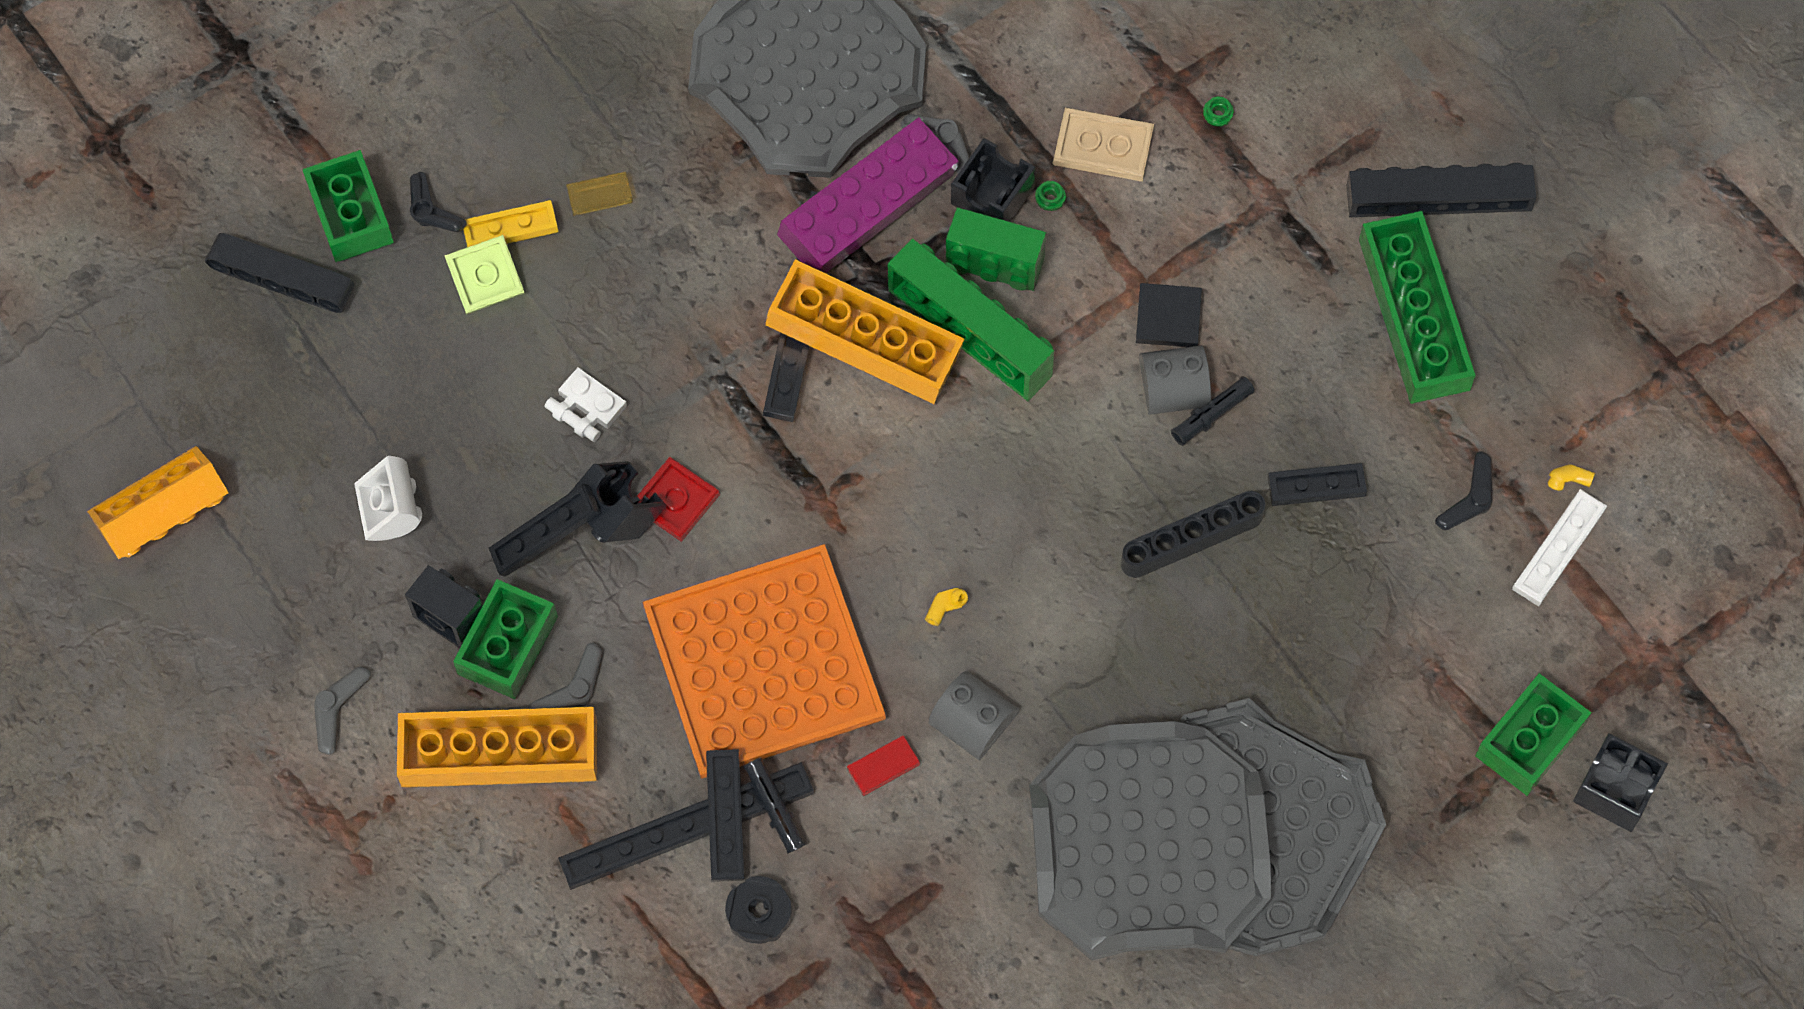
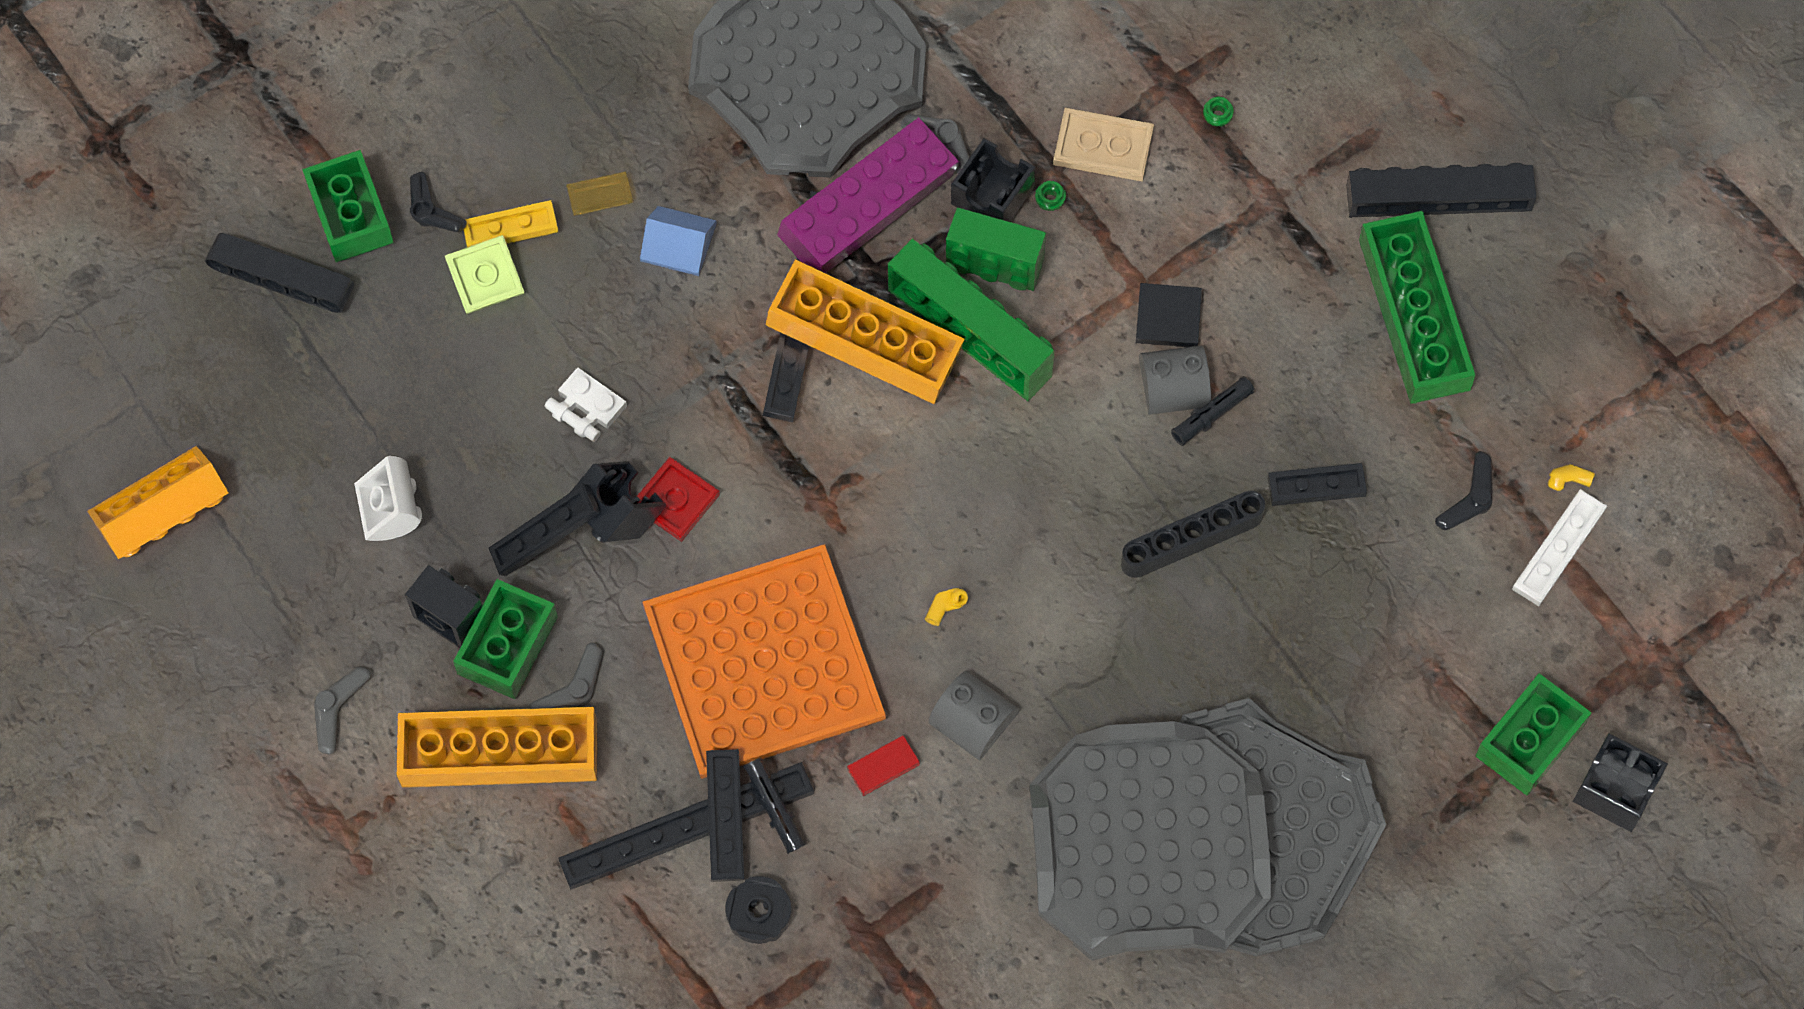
none -> medium blue slope [640,206,717,276]

